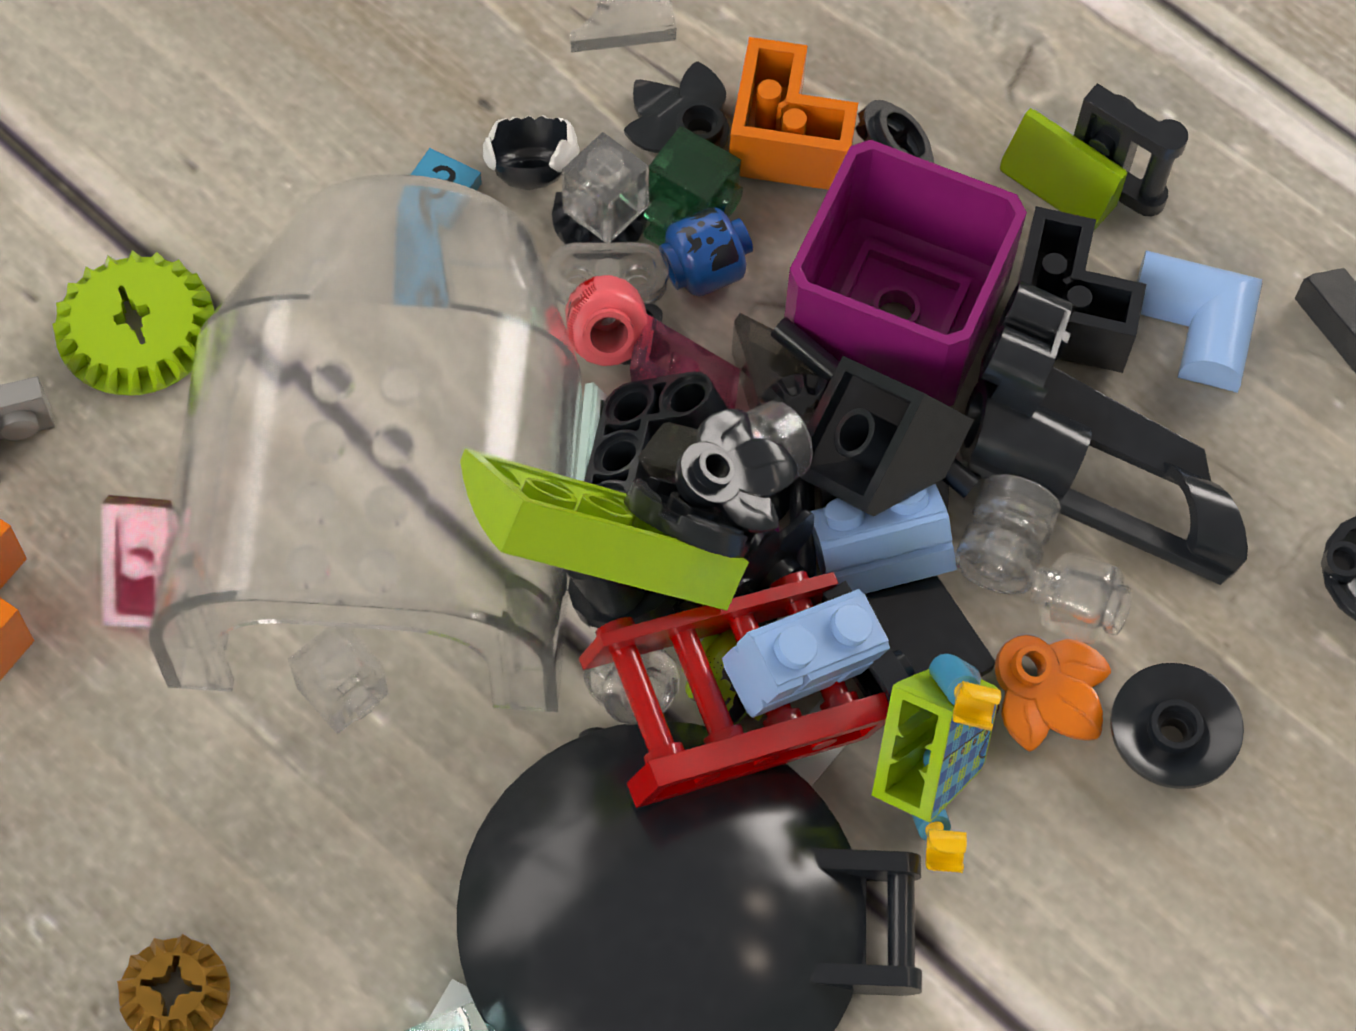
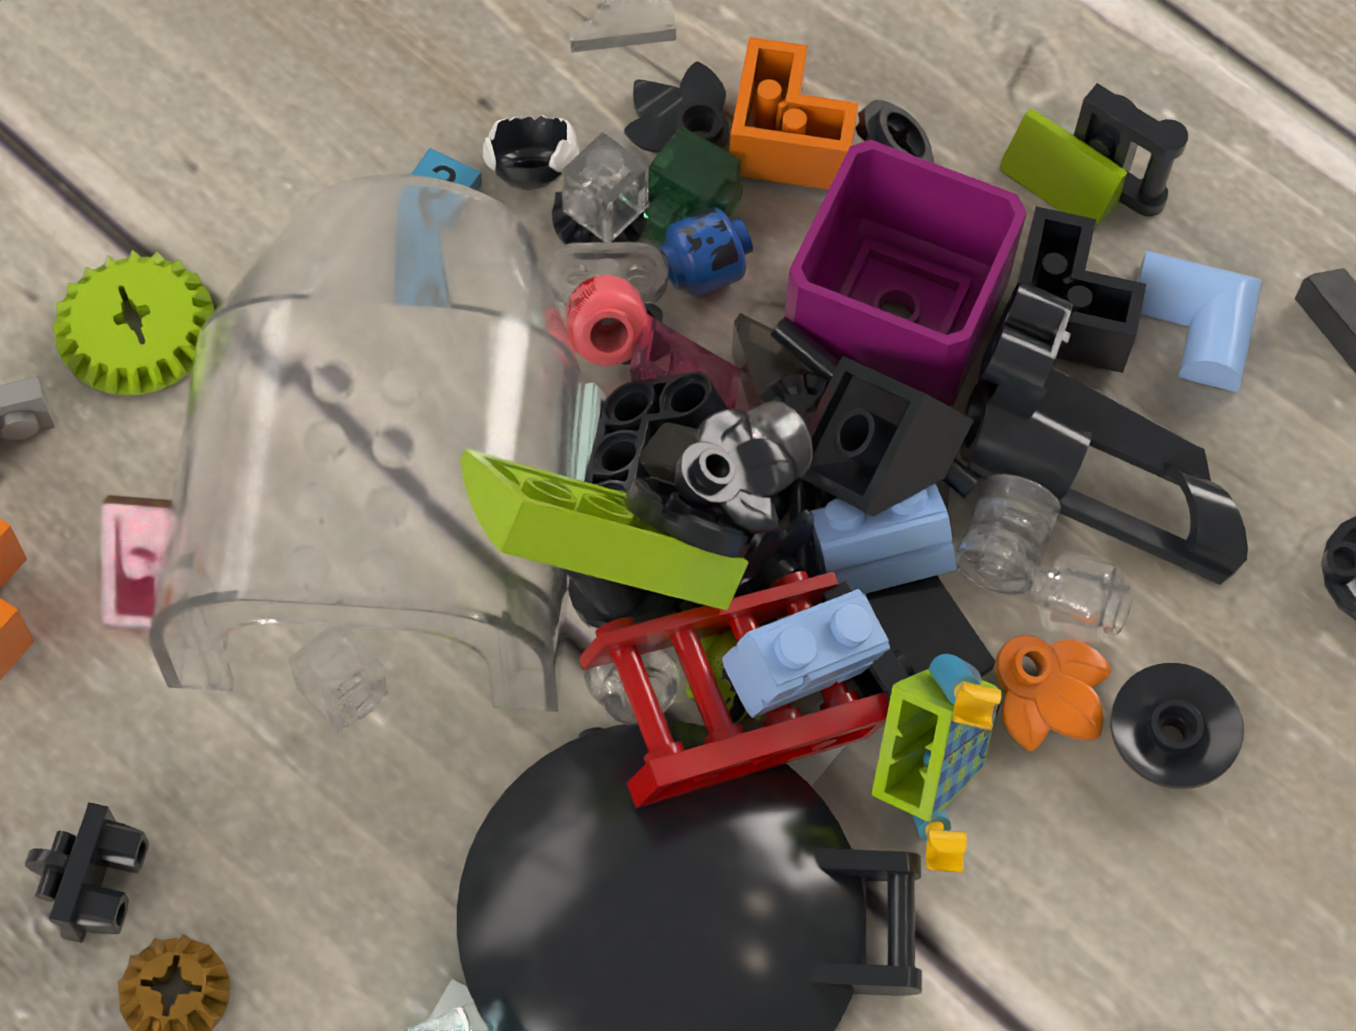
none -> black hips [25,802,149,943]

